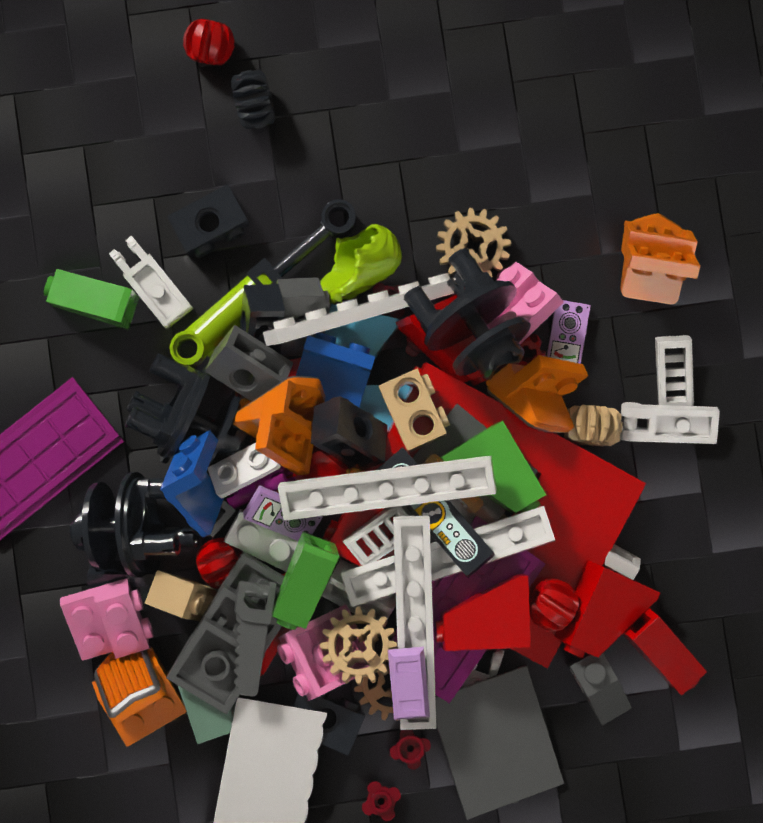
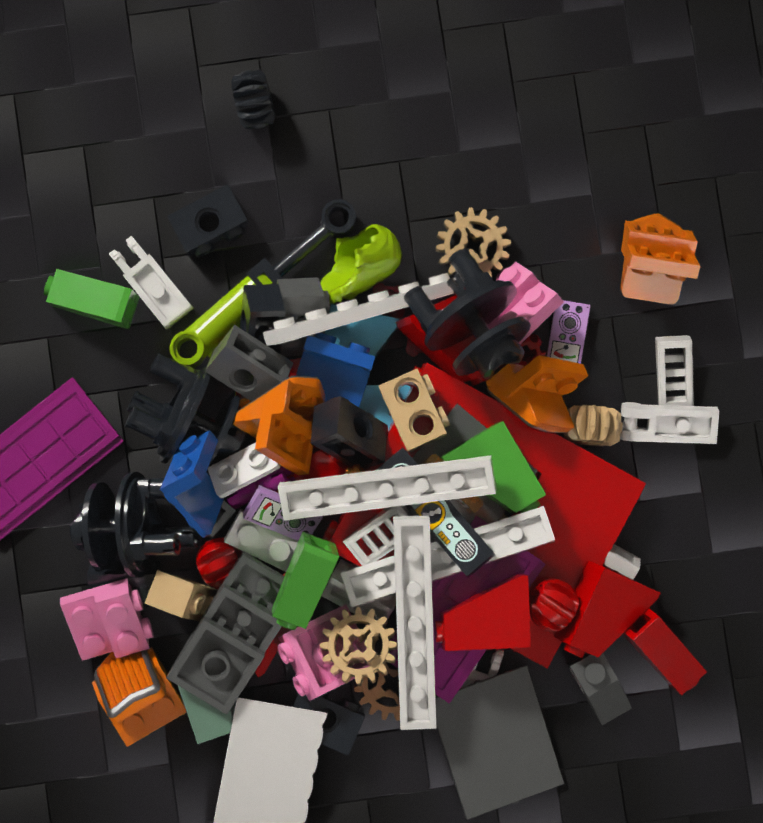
red piece [183,19,234,66] -> none
dark grey piece [233,581,276,696] -> none
dark red plate [362,781,401,821] -> none
lavender tile [388,646,430,720] -> none
dark red plate [390,729,431,769] -> none

